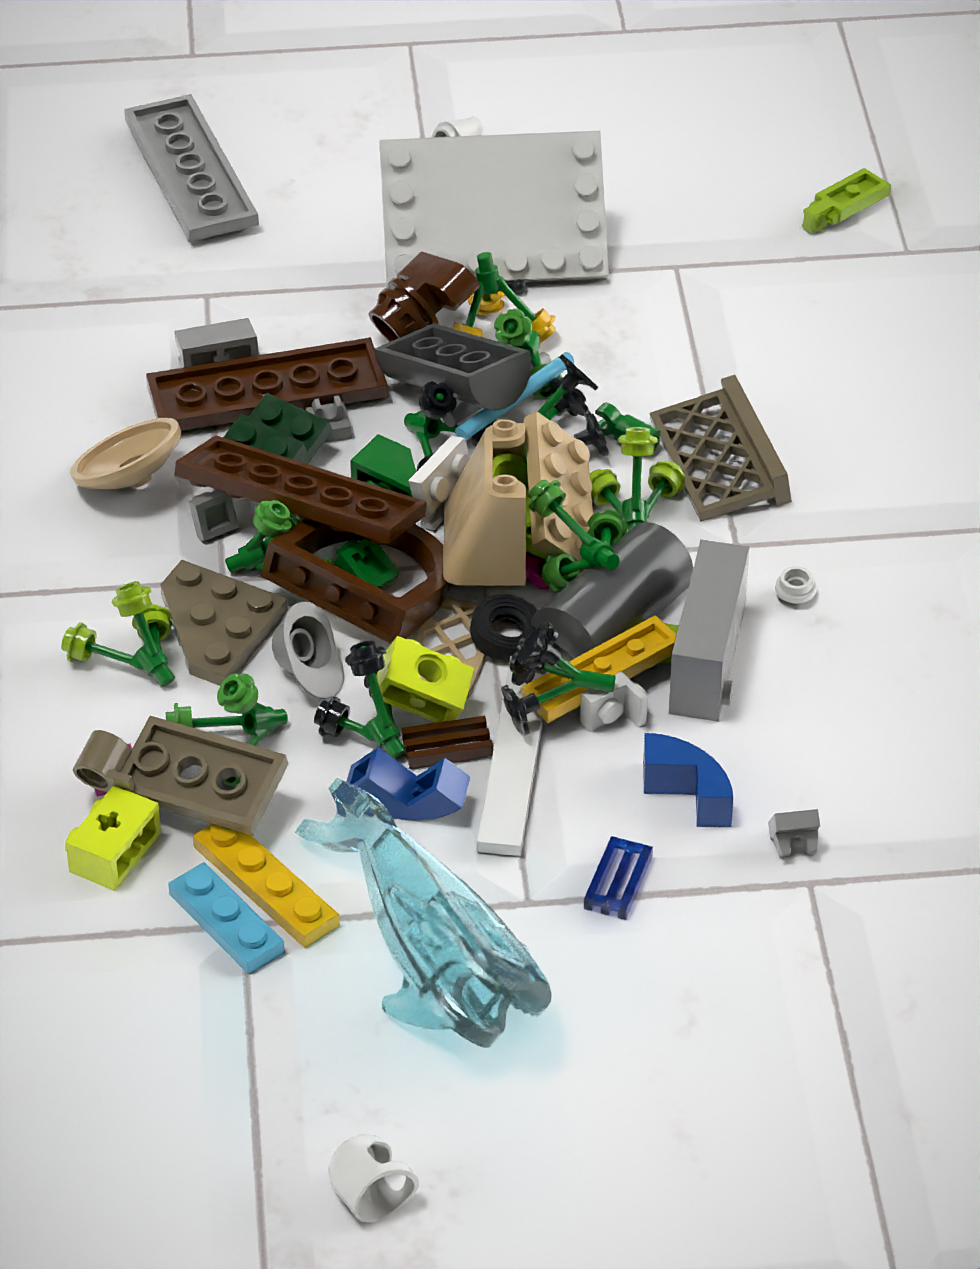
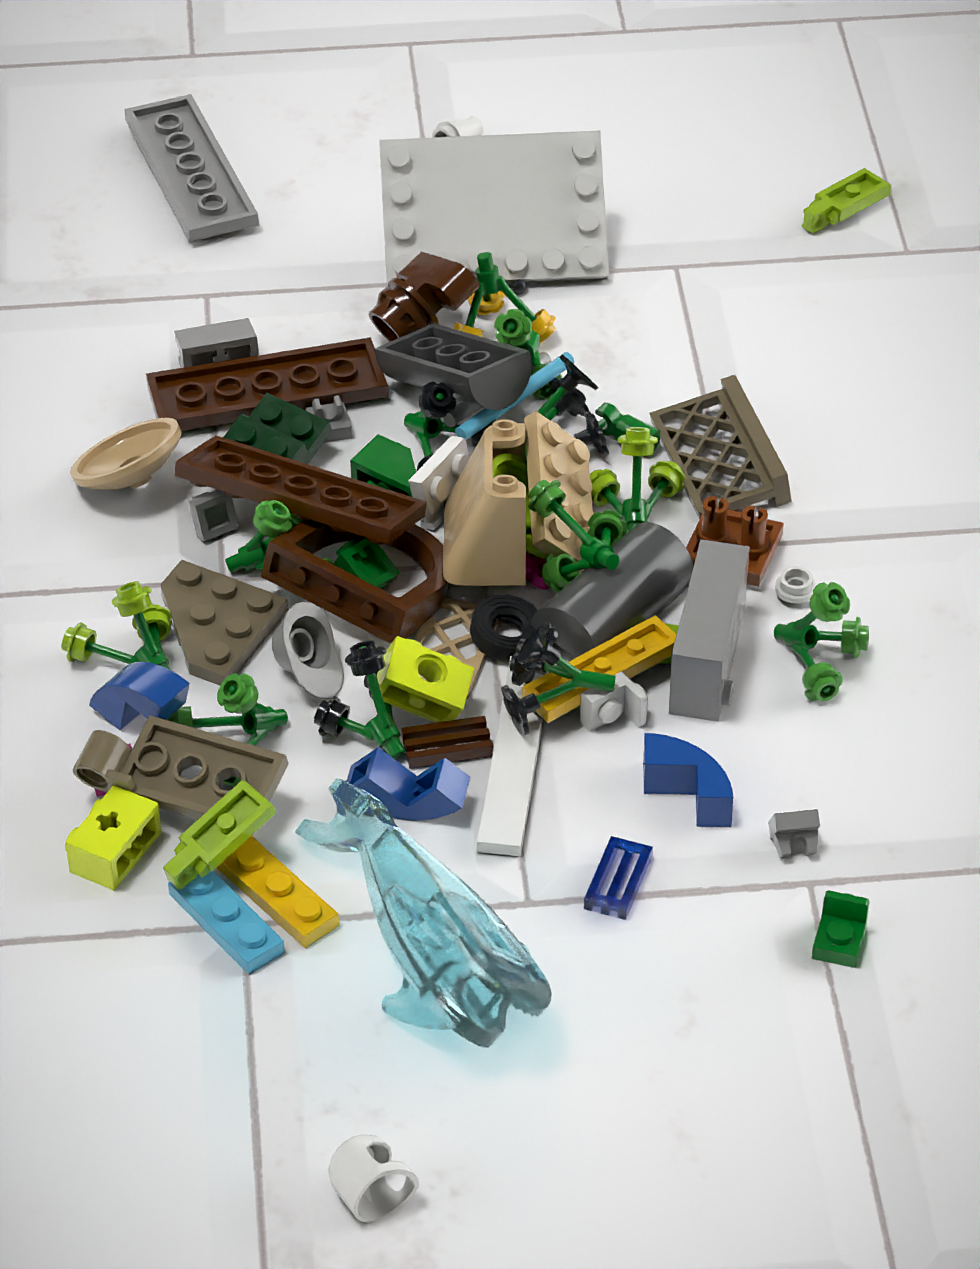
none -> blue brick [89,662,190,730]
none -> lime hinge [163,780,276,890]
none -> dark orange plate [686,496,784,587]
none -> bright green plant [774,582,869,701]
none -> green bracket [812,890,870,968]

